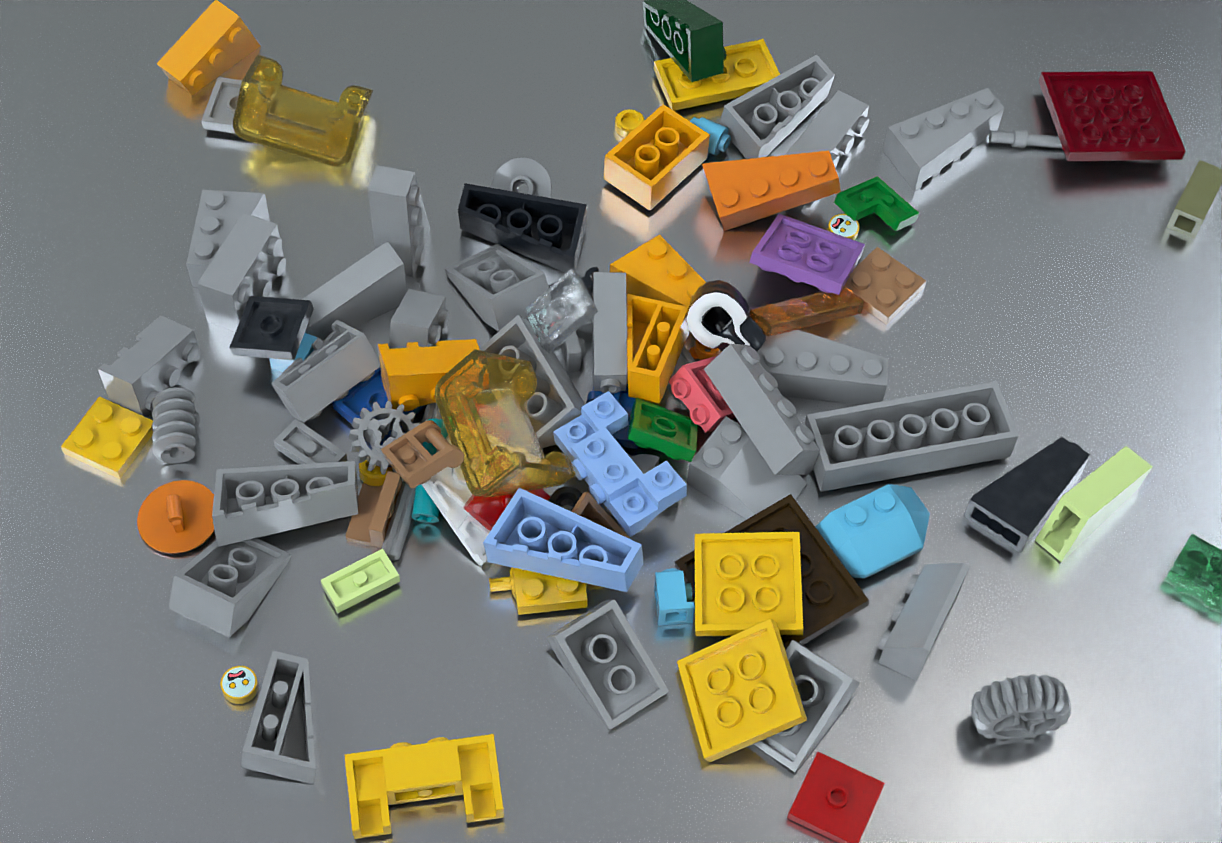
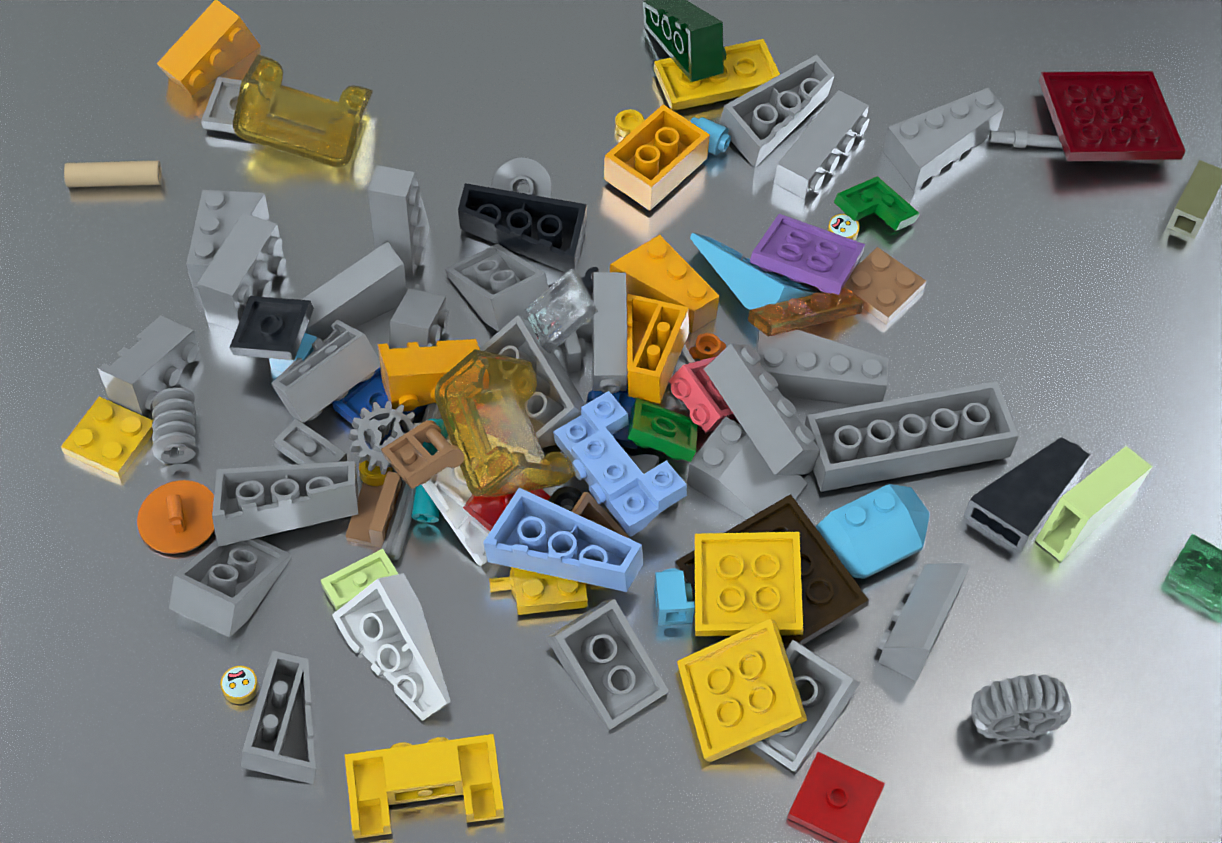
piece [686,280,766,352] -> none
orange wedge [702,150,841,231] -> none
none -> tan piece [64,160,162,188]
none -> white wedge [332,573,451,721]
none -> medium azure wedge [690,233,817,324]

